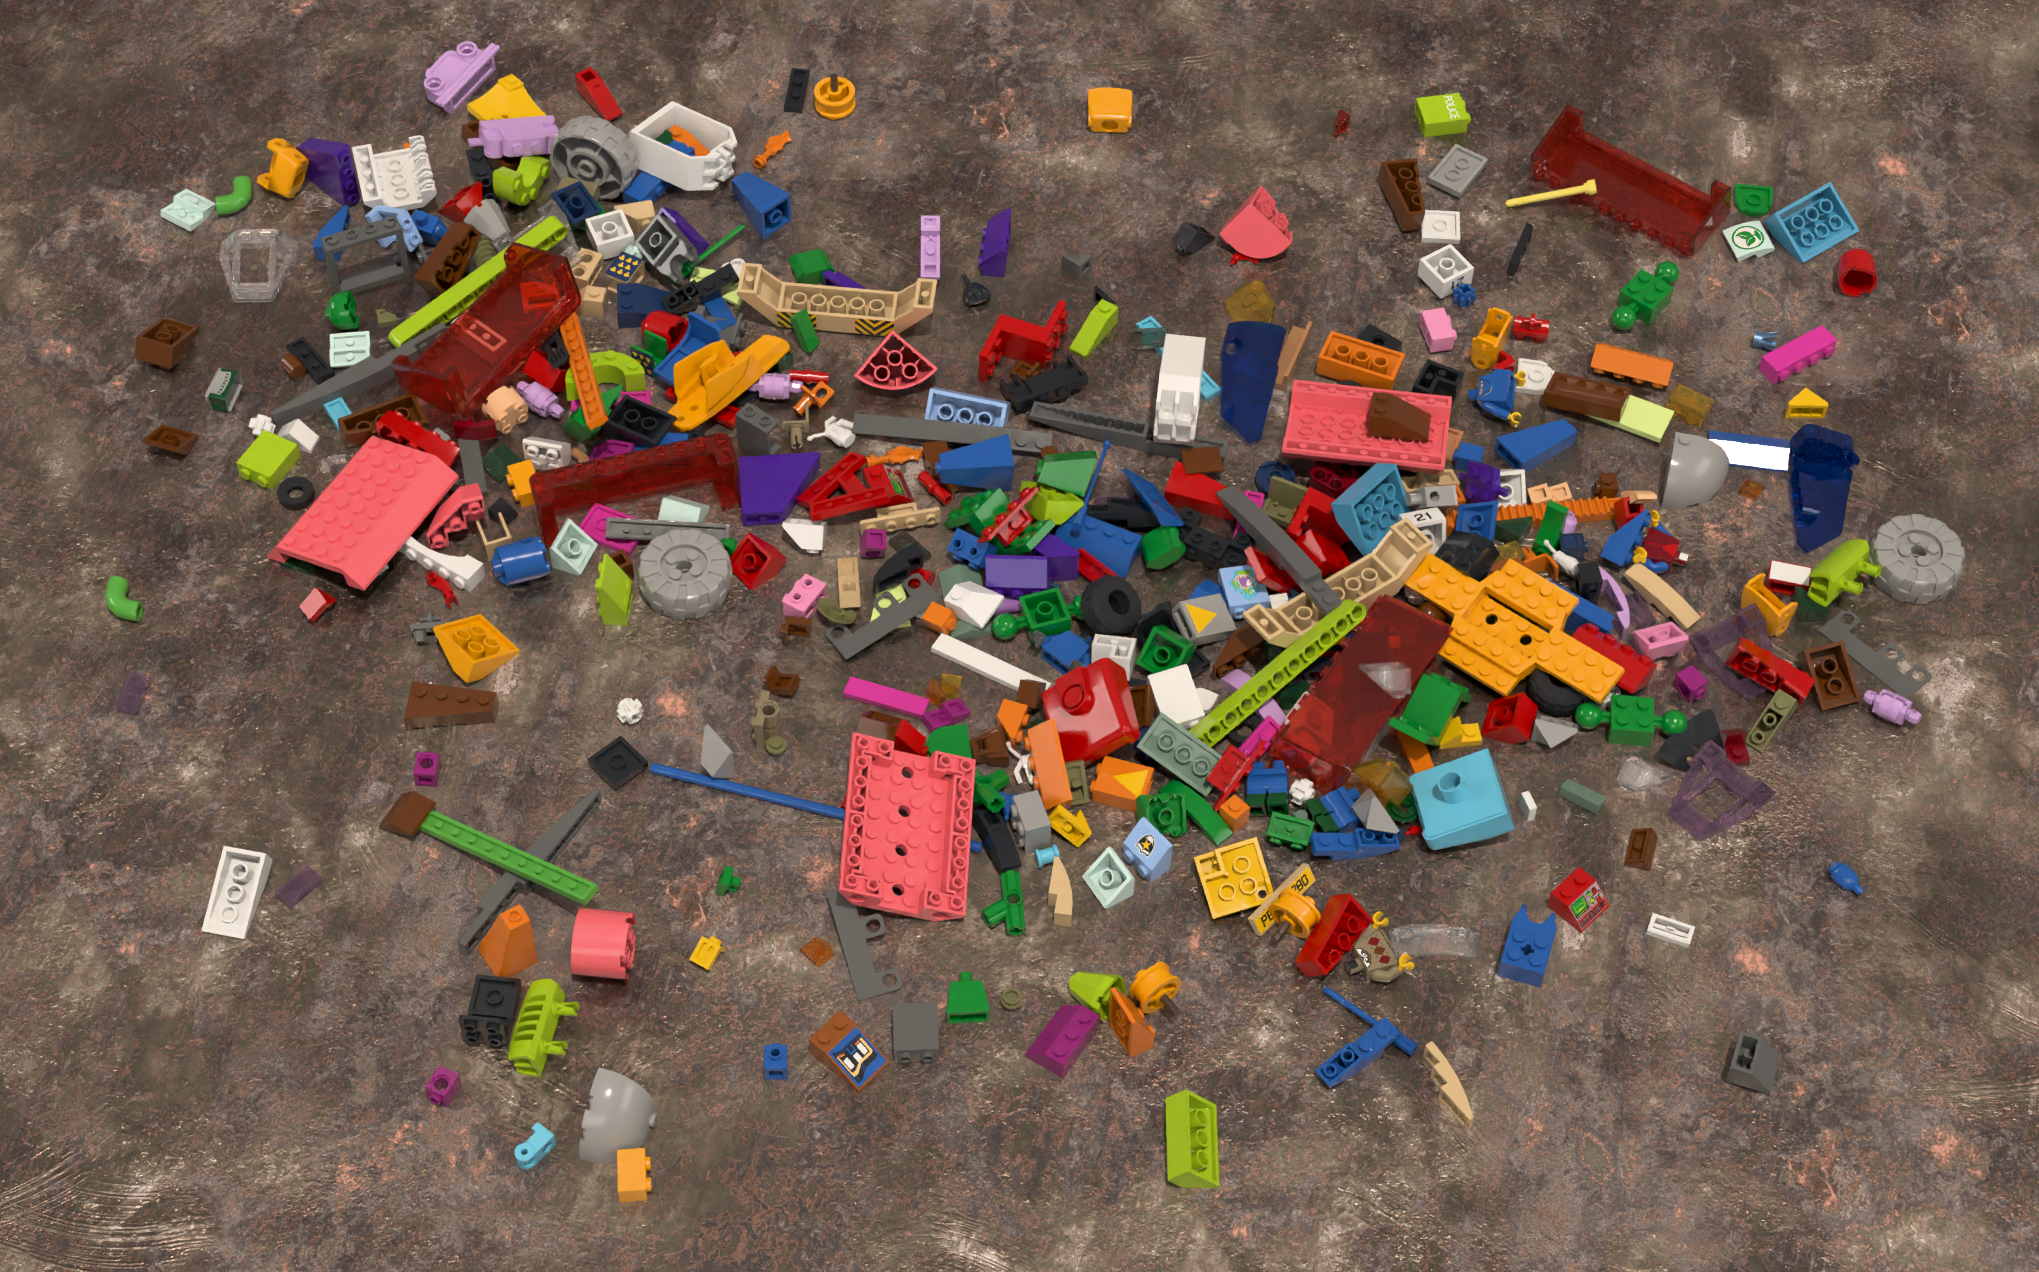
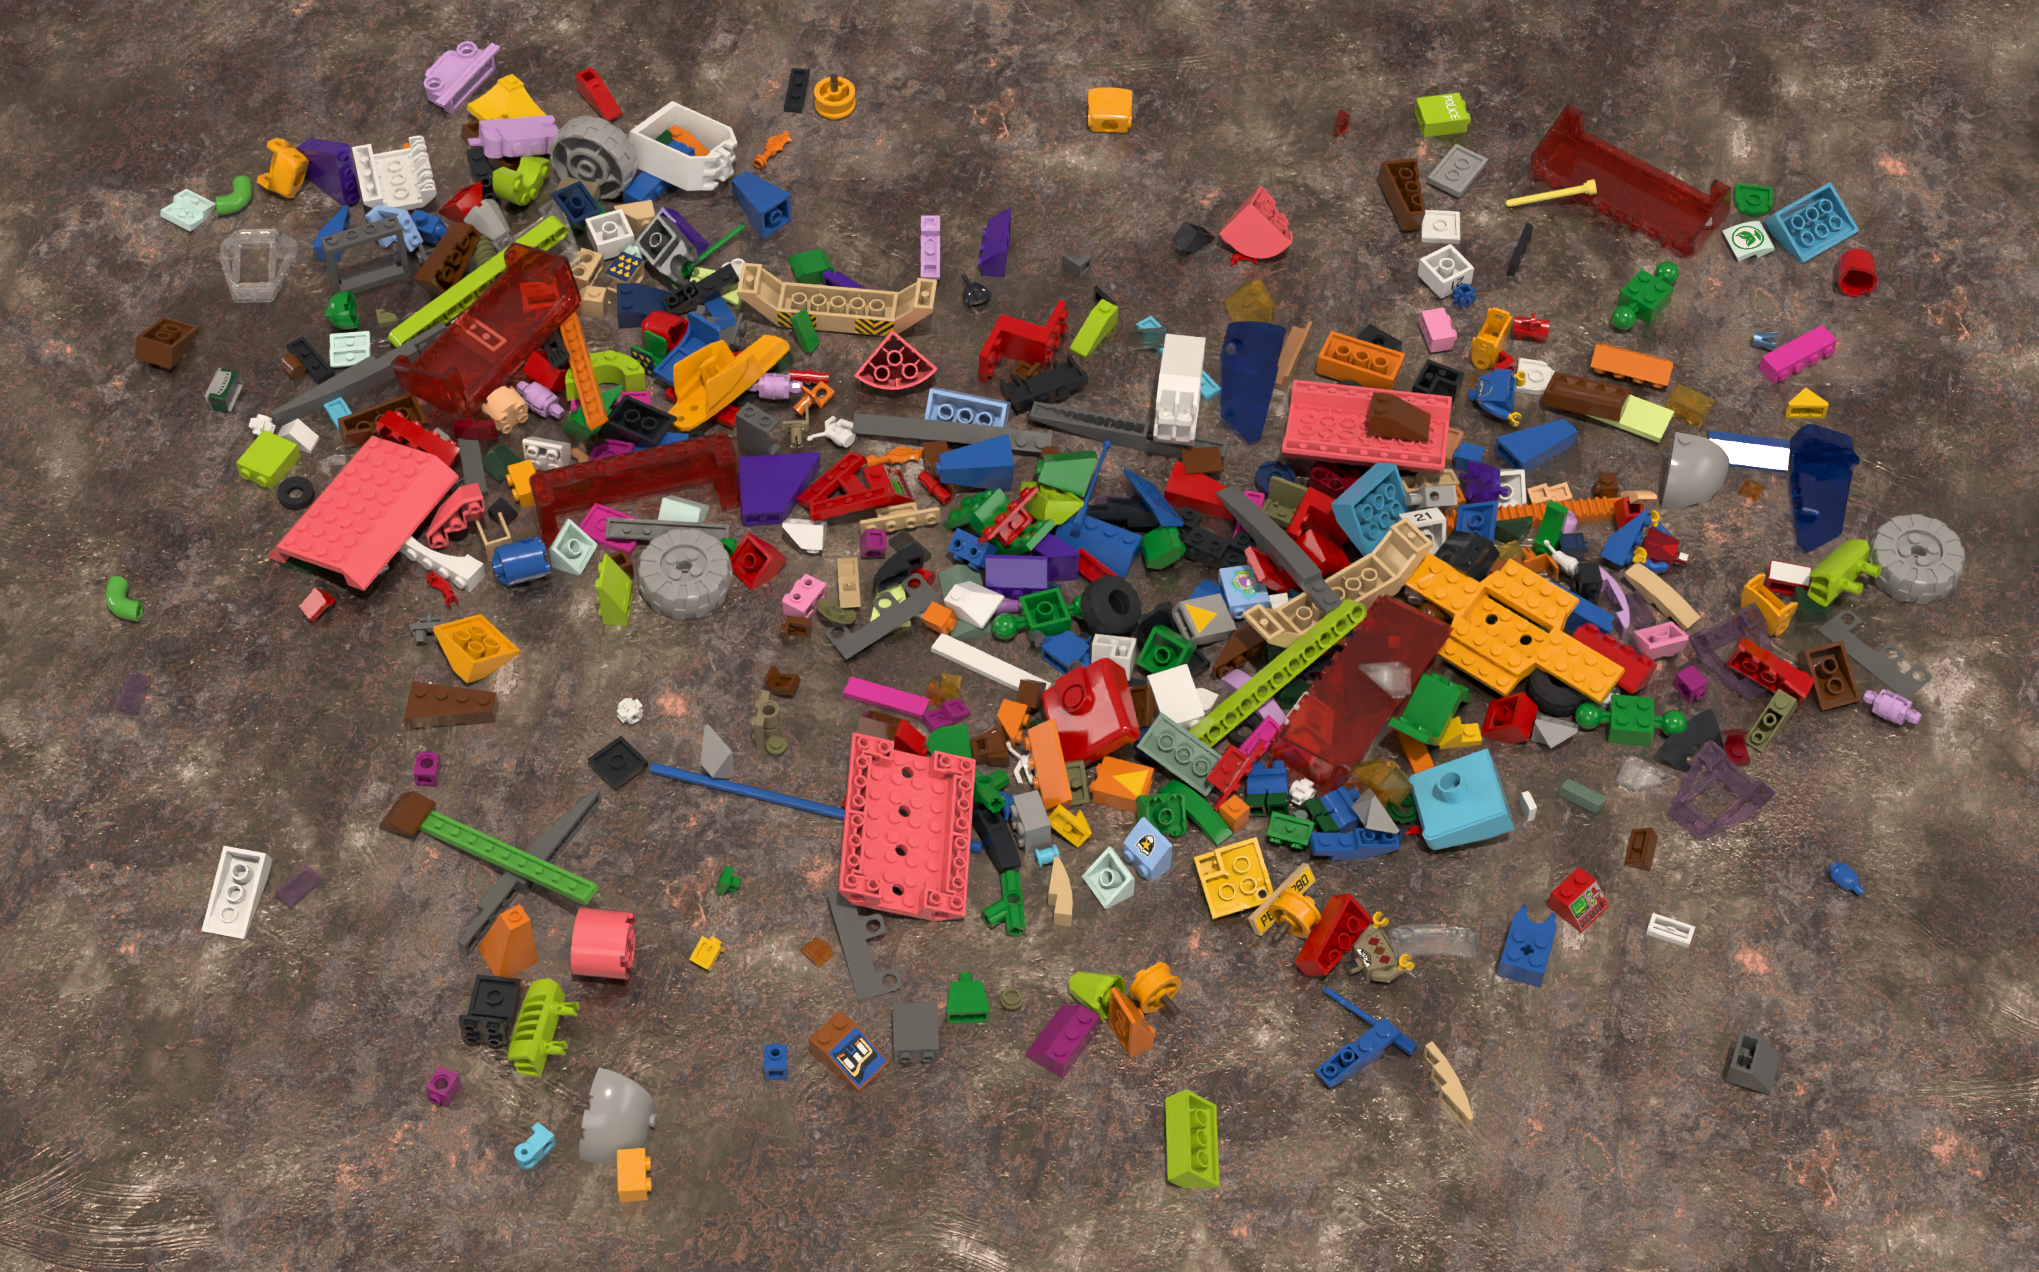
reddish brown slope [143,425,199,455] -> none

